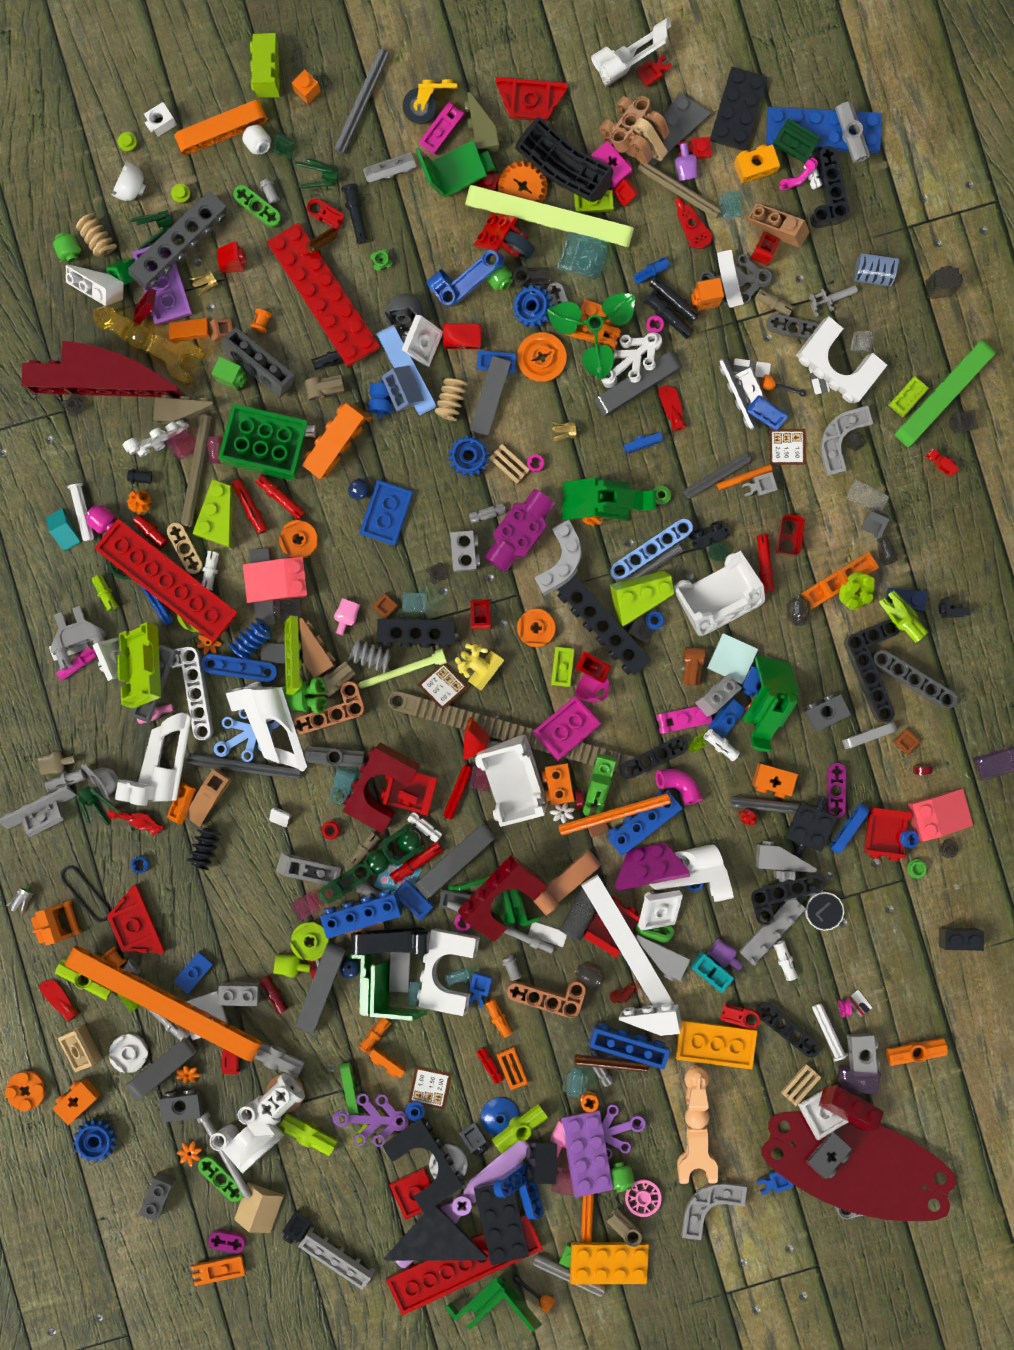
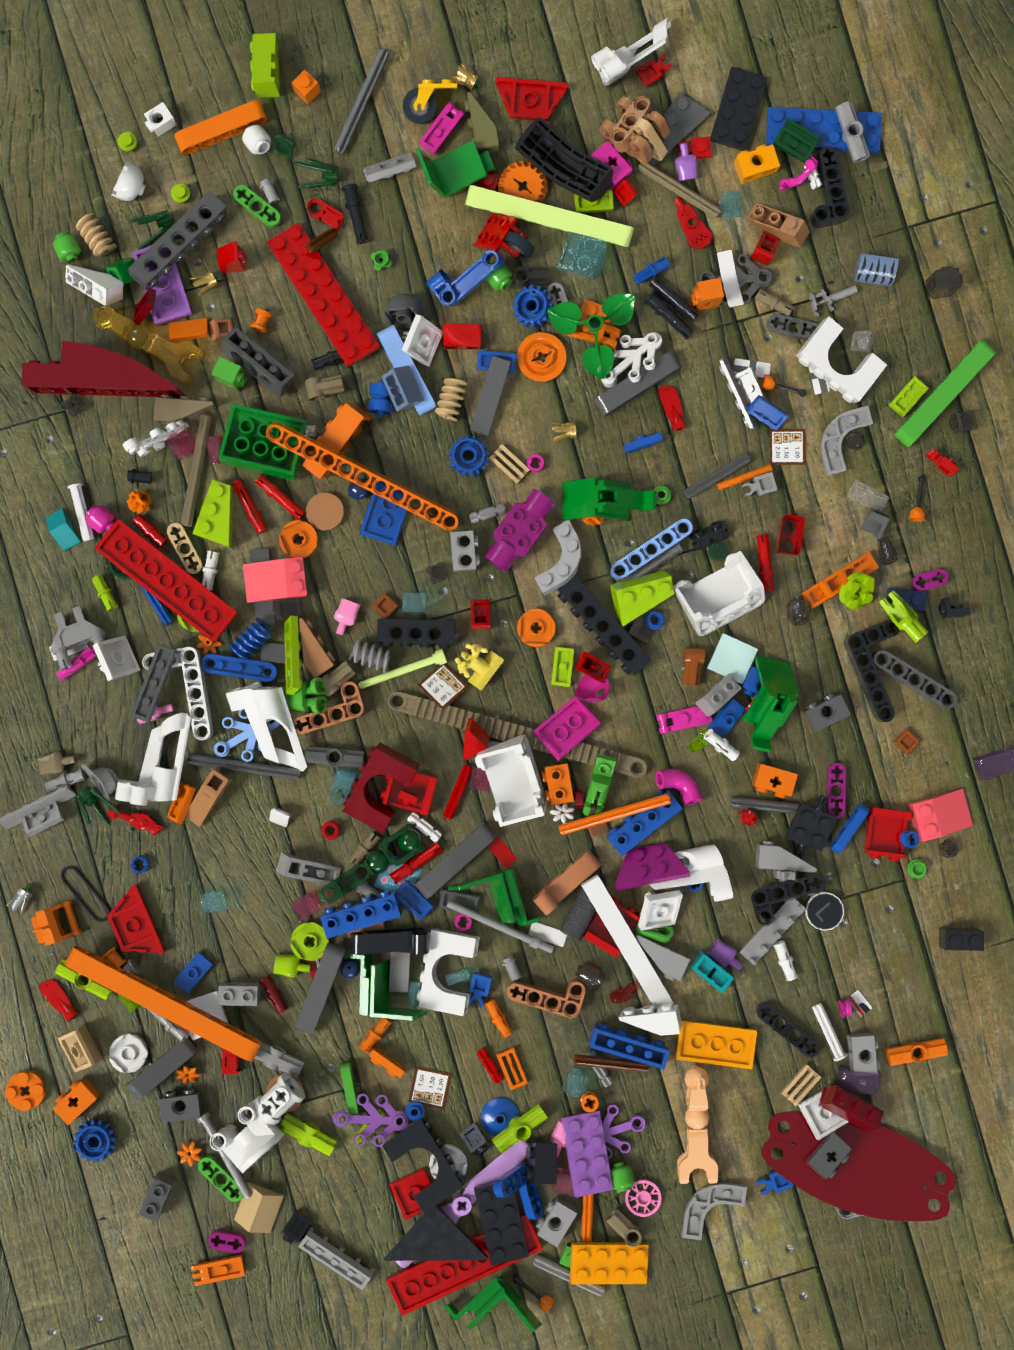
lime piece [117,622,161,709] -> none
black piece [187,828,221,870] -> none
dark red arch [458,854,548,942] -> none
black beam [619,737,688,779] -> none
dark pink bush [646,316,664,333] -> none
red piece [720,1002,761,1029] -> none
light grey beam [842,721,897,749] -> none
dark red tile [913,764,933,775] -> none
none -> clear light blue panel [200,891,229,913]
none -> orange beam [266,422,458,531]
none -> medium nougat tile [306,493,344,531]
none -> pearl gold piece [452,63,480,90]
none -> red sticker [487,831,517,868]
none -> light grey brick [536,1196,577,1247]
none -> hinge [909,475,926,522]
none -> magenta beam [911,569,949,591]

